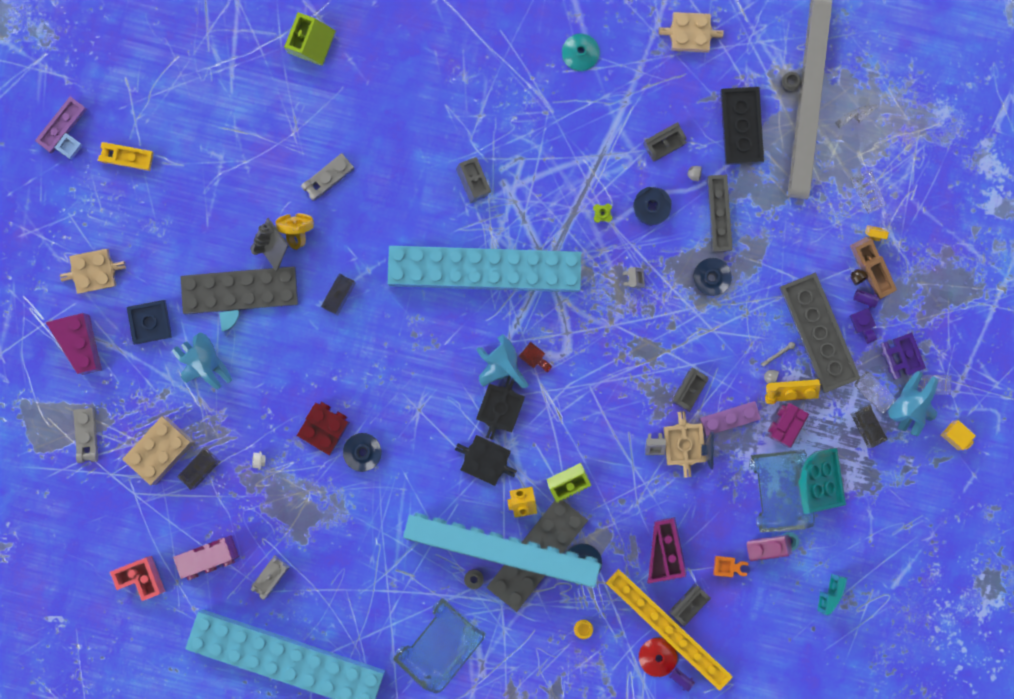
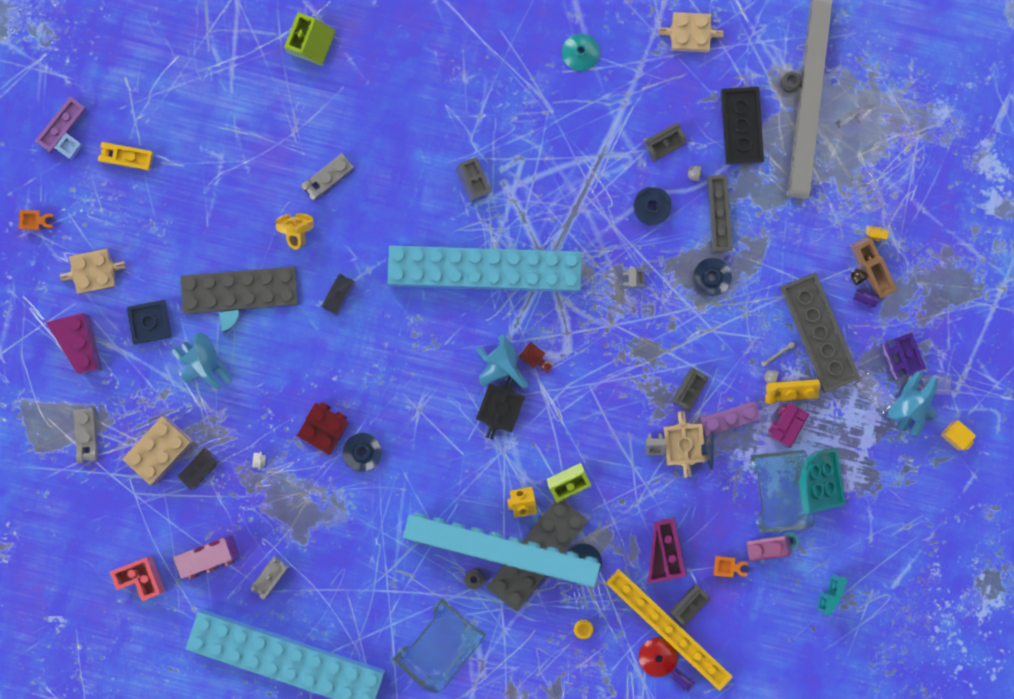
dark grey hinge [250,218,288,271] -> none
black plate [455,435,517,486] -> none
lime plate [593,204,612,223] -> none
dark purple plate [850,308,877,344] -> none
clear smoke hinge [850,404,888,448] -> none
none -> orange plate [19,210,54,230]

